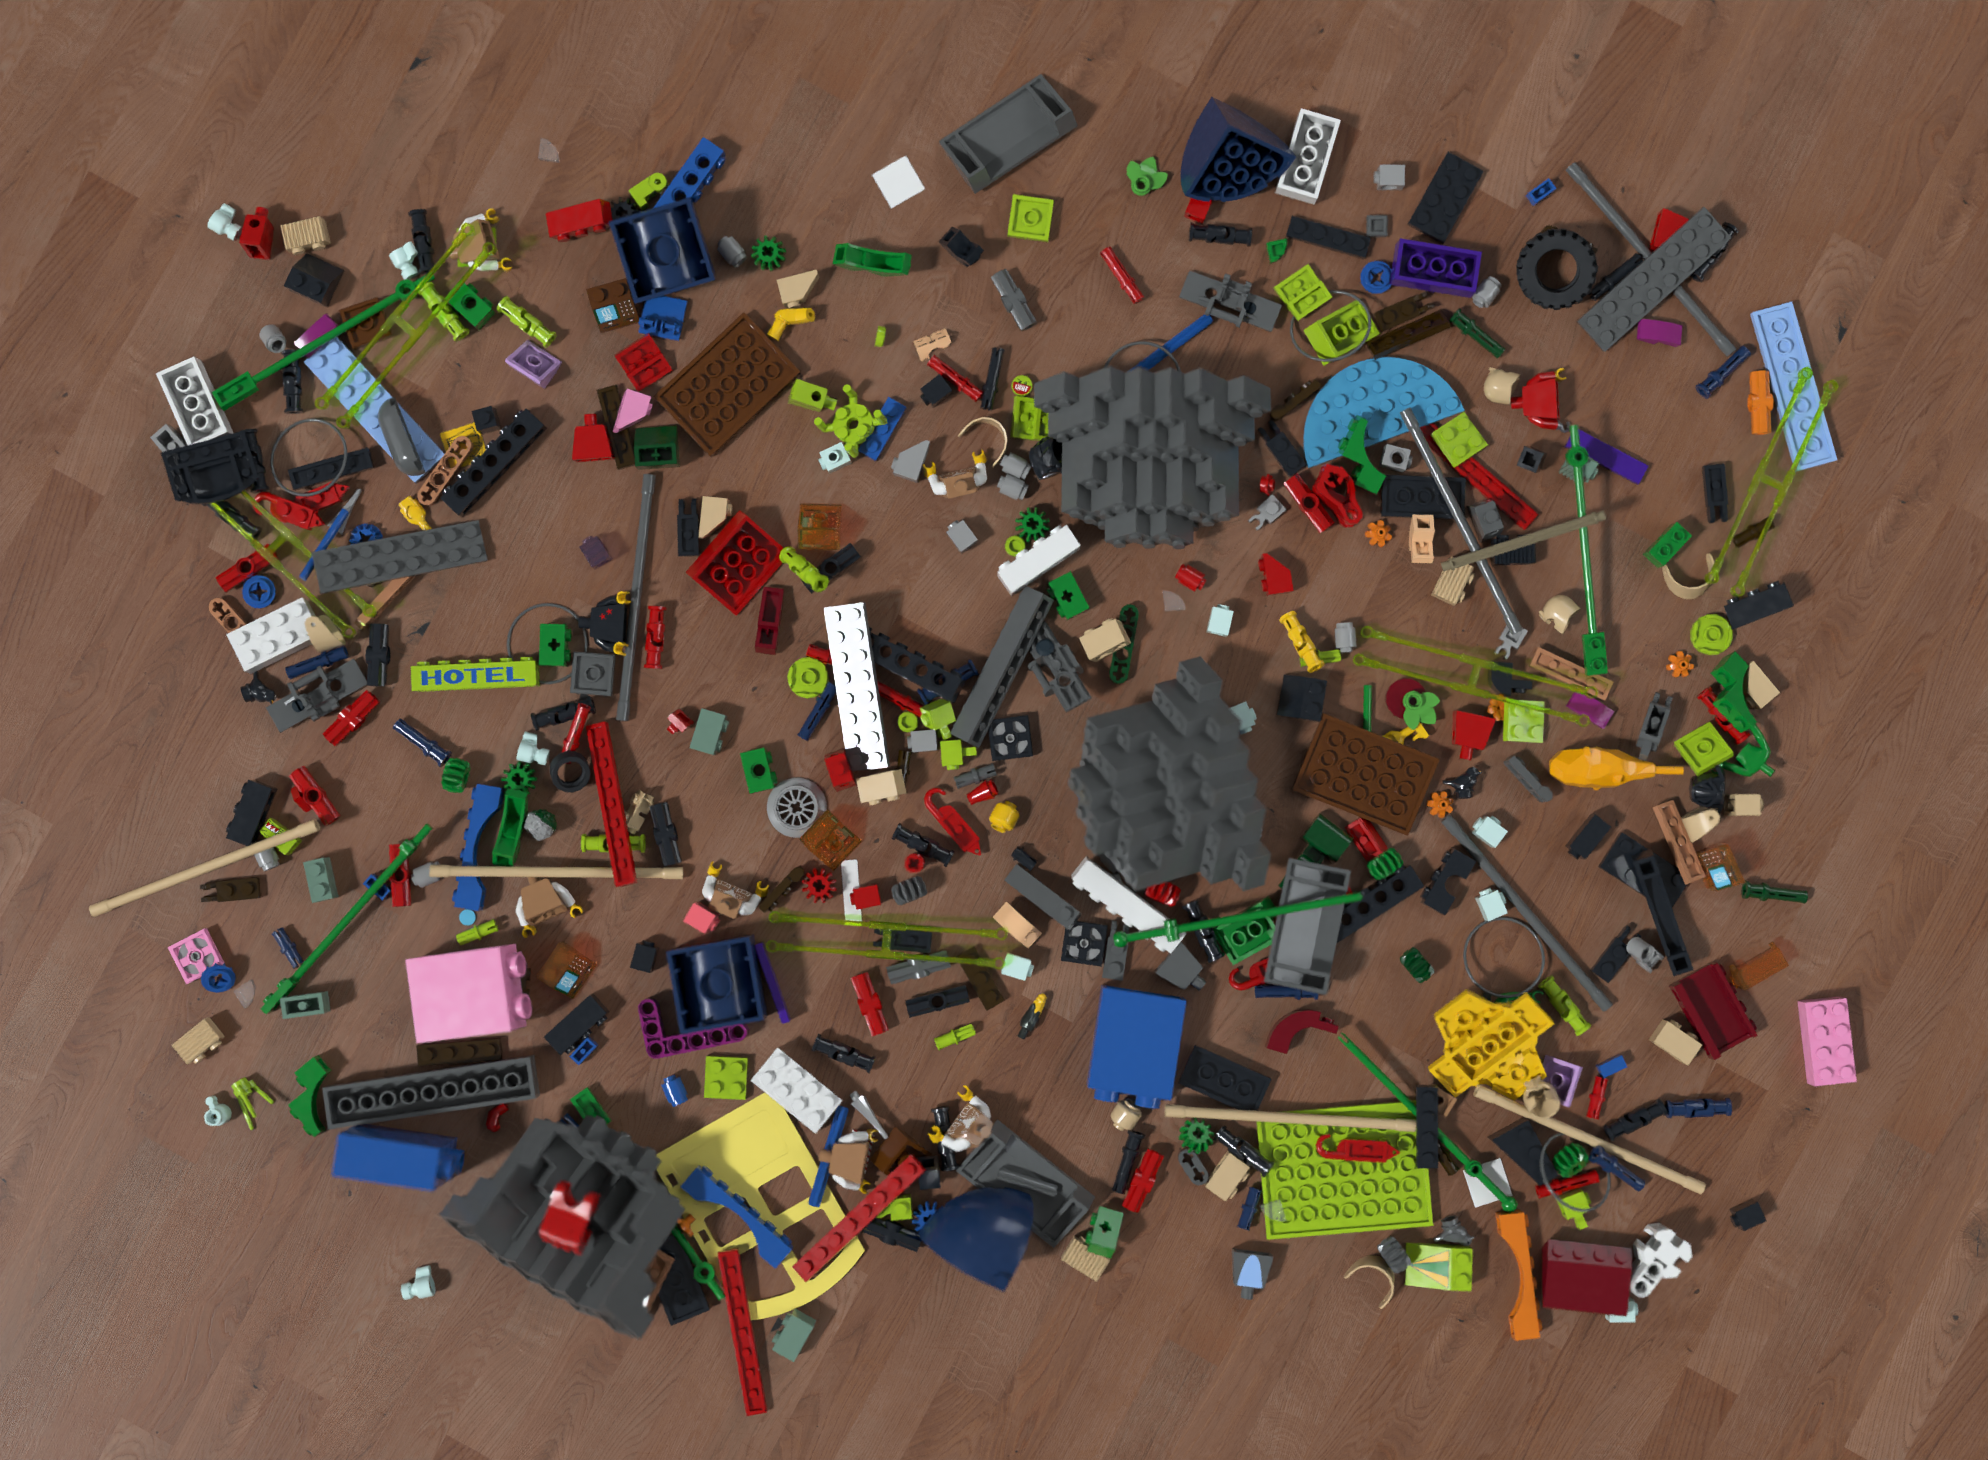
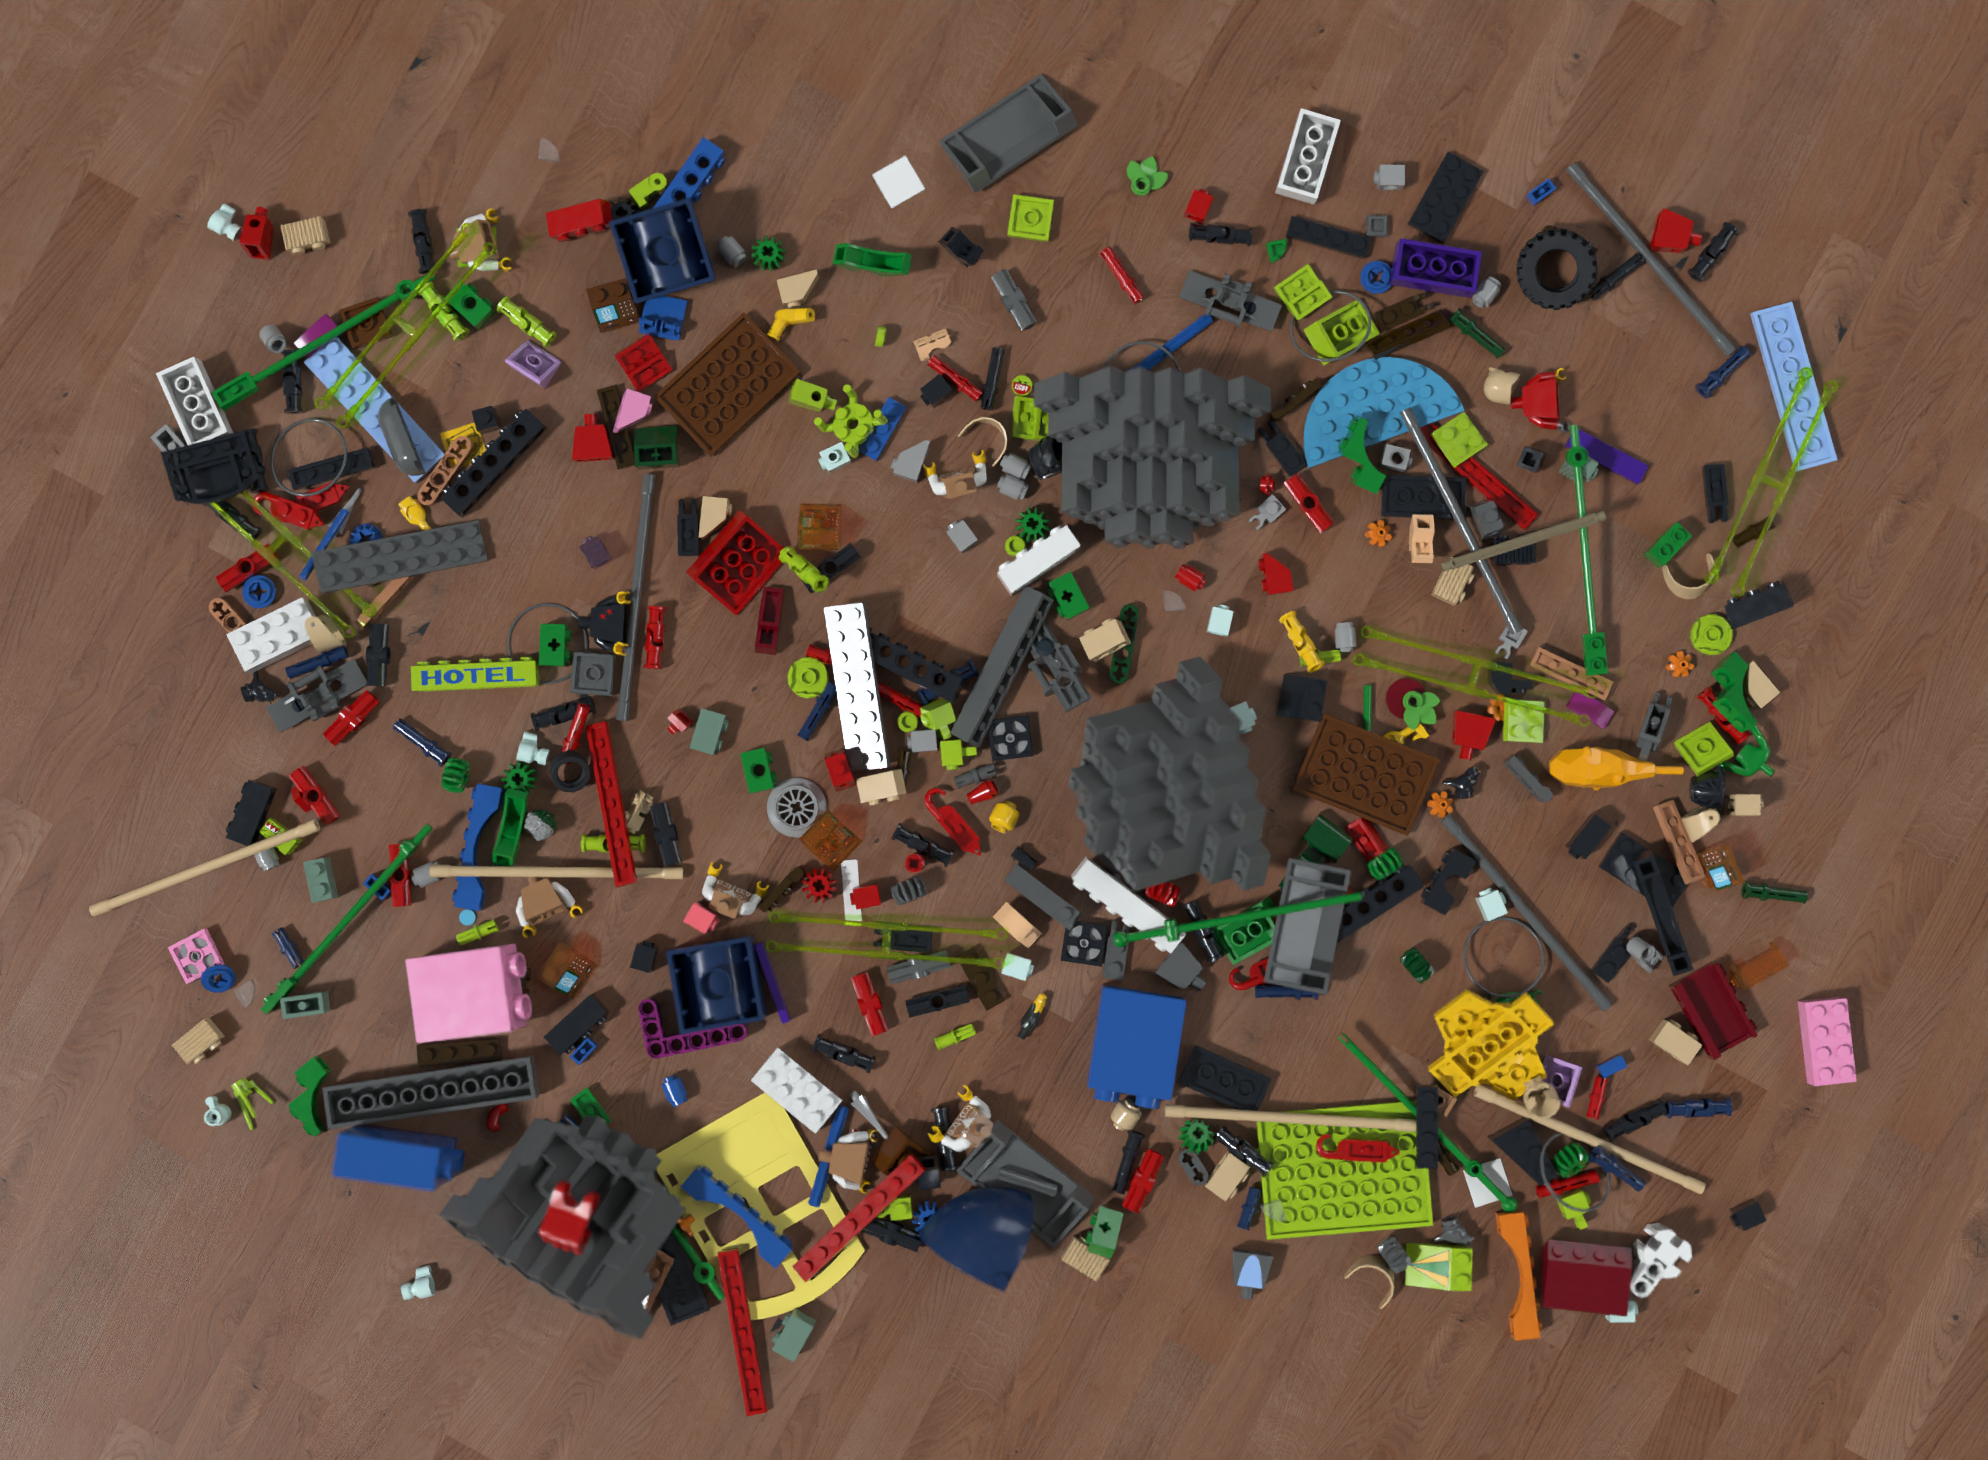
dark brown hinge [200,878,261,902] -> none
black slope [284,253,345,308] -> none
light aqua piece [389,241,419,280] -> none
lime plate [704,1055,748,1100] -> none
dark blue brick [1181,97,1296,202] -> none
dark red arch [1265,1009,1339,1054] -> none
red piece [1311,463,1363,528] -> none
light aqua brick [1472,816,1508,848] -> none
lime piece [1538,975,1591,1036] -> none
tan helmet [1539,595,1581,634] -> none
dark grey plate [1576,207,1731,352] -> none
magenta slope [1637,319,1682,347] -> none
orange piece [1747,370,1773,435] -> none

